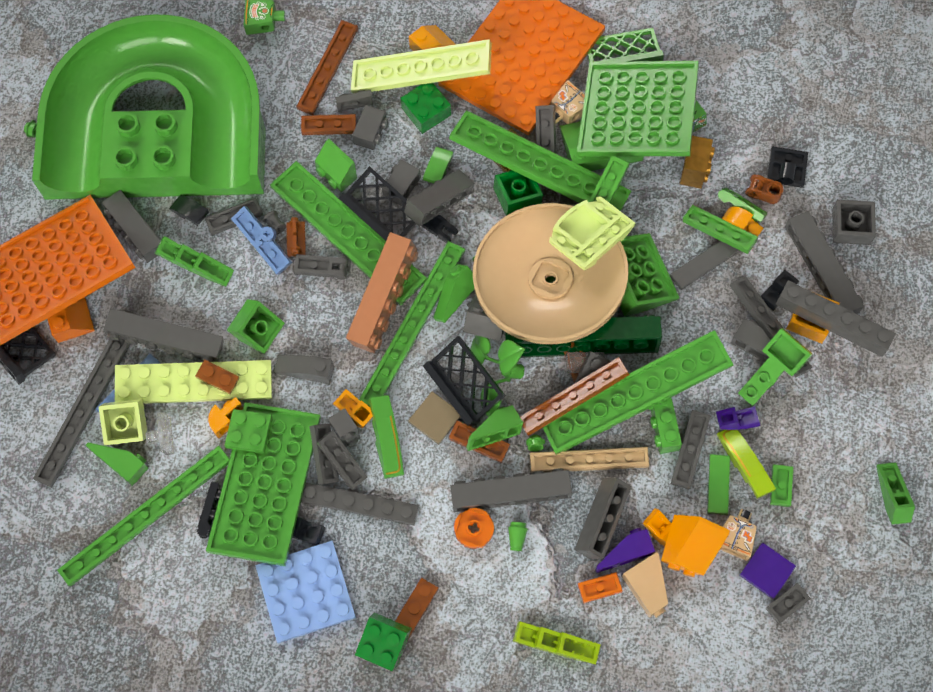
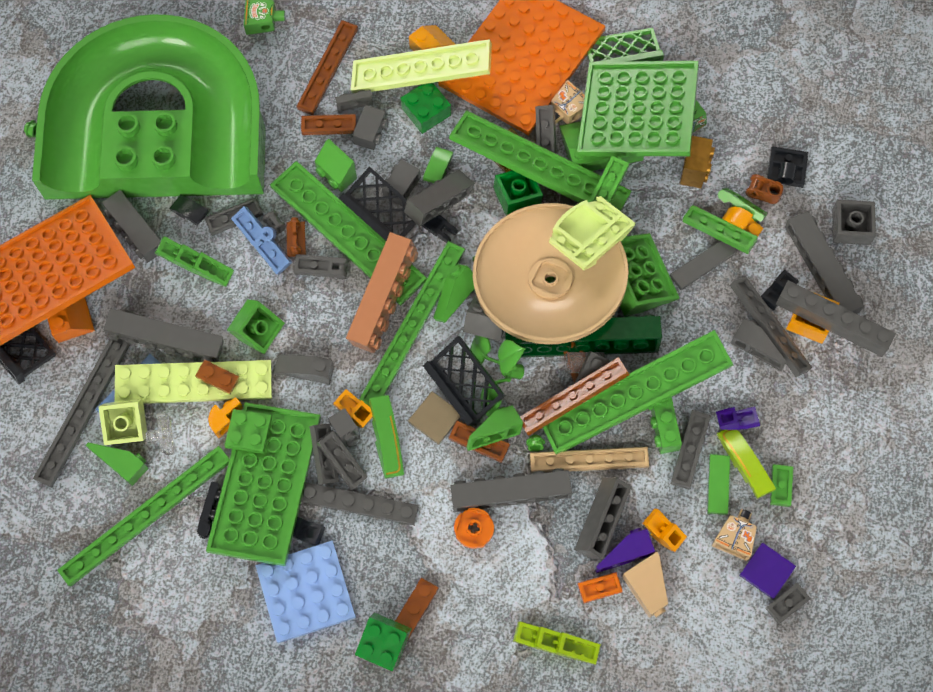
bright green cone [508,522,528,551] -> none
light orange slope [661,515,730,577] -> none
bright green plate [738,328,813,406] -> none
bright green slope [876,462,915,525] -> none

